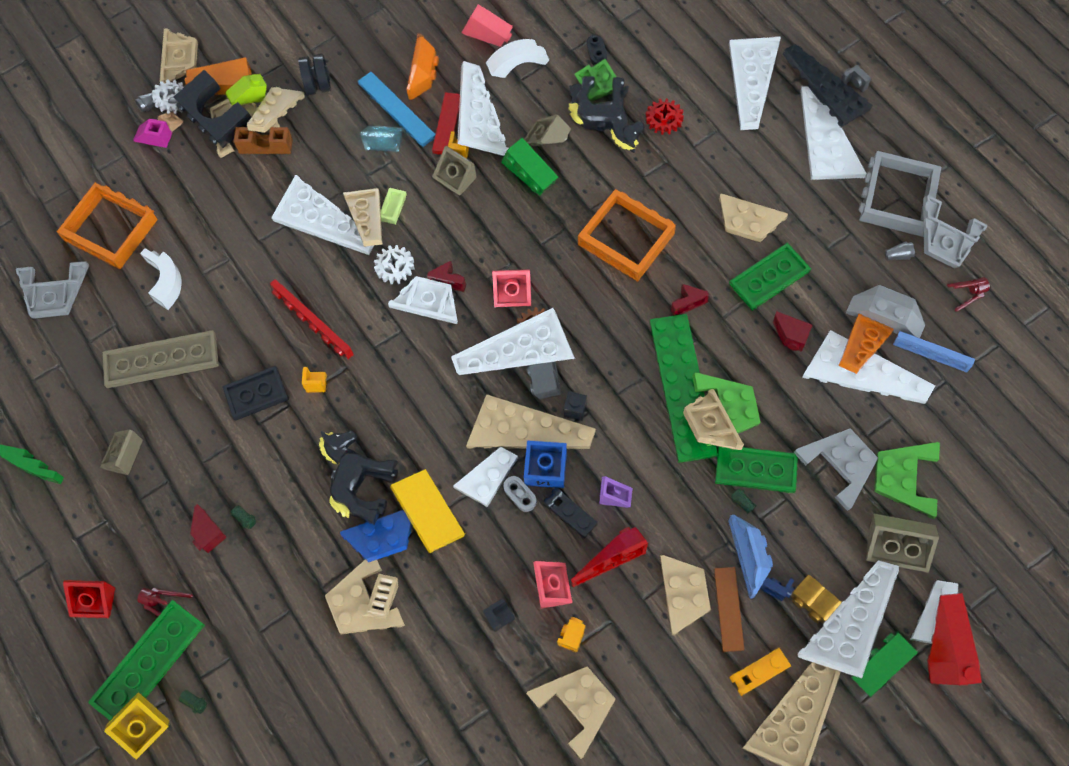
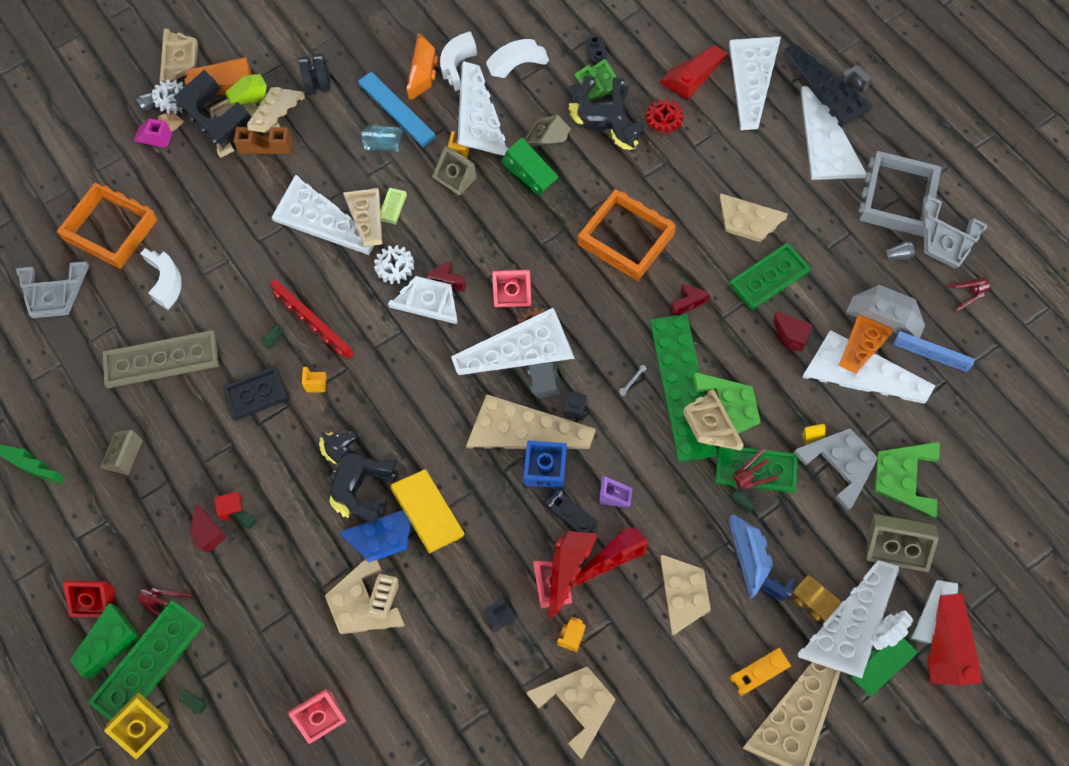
red tile [432,92,460,154] -> none
white wing [453,447,518,507] -> none
coral slope [462,4,513,47] -> none
light grey plate [503,476,536,512] -> none
dark orange tile [714,567,744,652] -> none
none -> green wedge [70,603,141,680]
none -> red panel [214,491,243,522]
none -> clear green pin [261,325,284,349]
none -> coral slope [288,689,346,744]
none -> white arch [440,31,477,91]
none -> red wedge [548,531,598,617]
none -> light grey hinge [619,365,647,396]
none -> red wedge [660,45,728,100]
none -> dark red plant [733,448,779,490]
none -> black piece [779,496,806,536]
none -> yellow slope [802,424,825,445]
none -> white gear [870,611,913,650]

